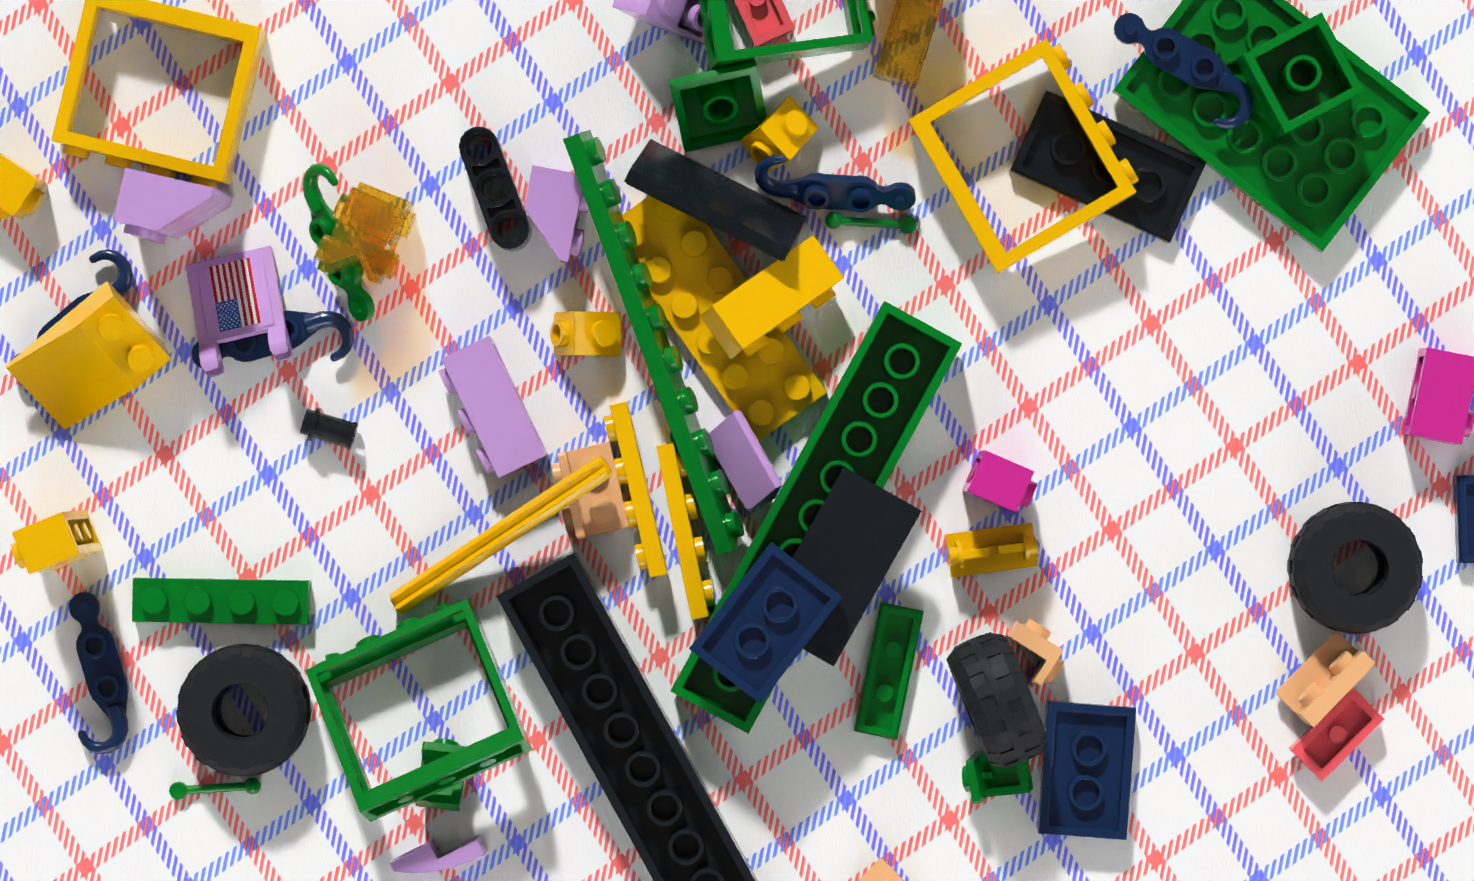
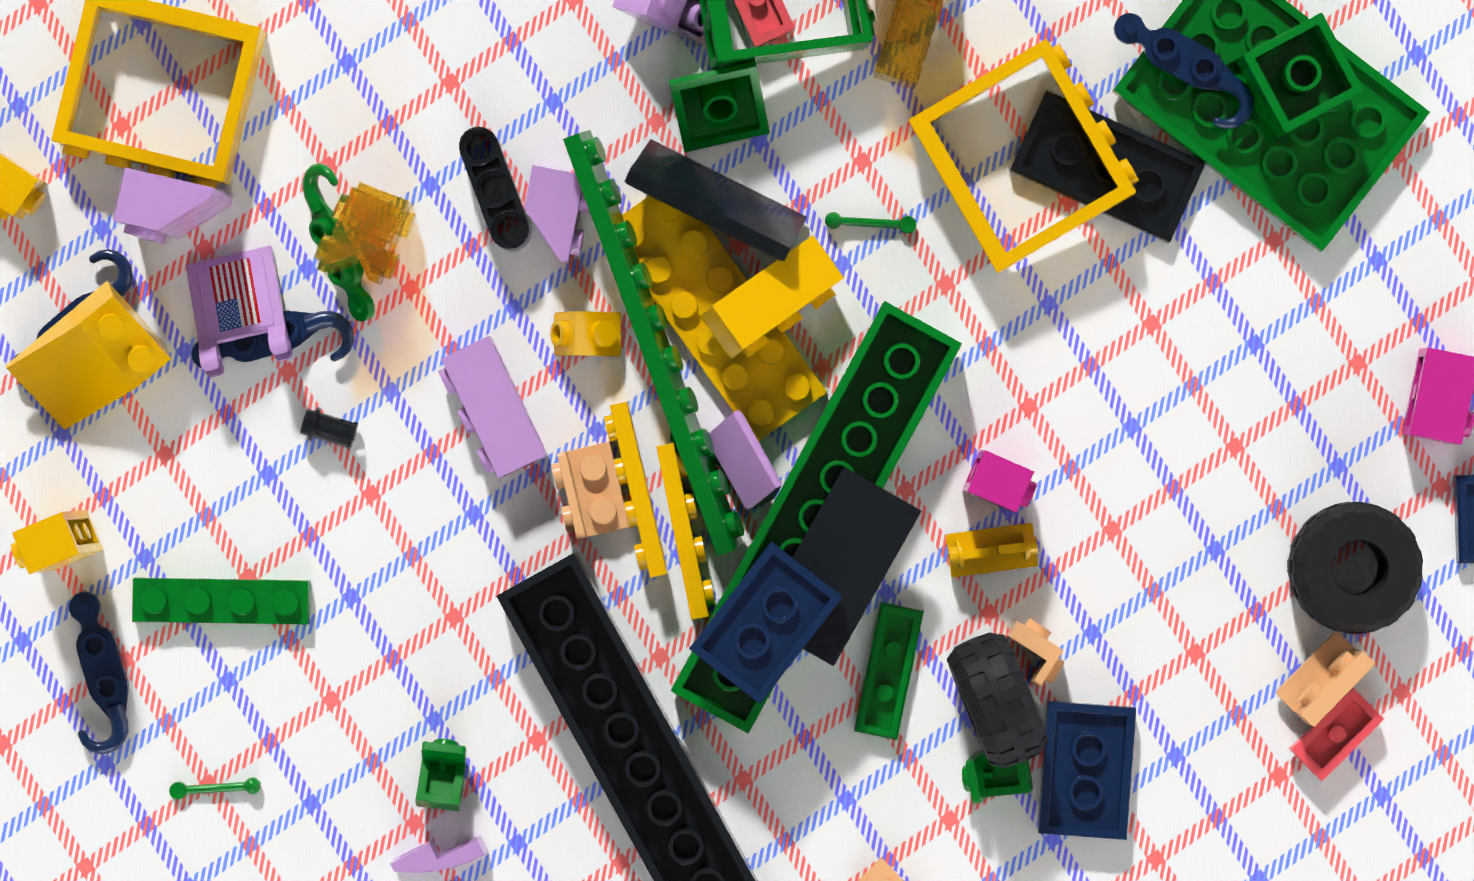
black tyre [176,644,312,777] -> none
green window [305,598,533,822] -> none
yellow axle [389,457,612,614] -> none
yellow bracket [740,95,819,172] -> none
dark blue piece [754,155,916,213] -> none

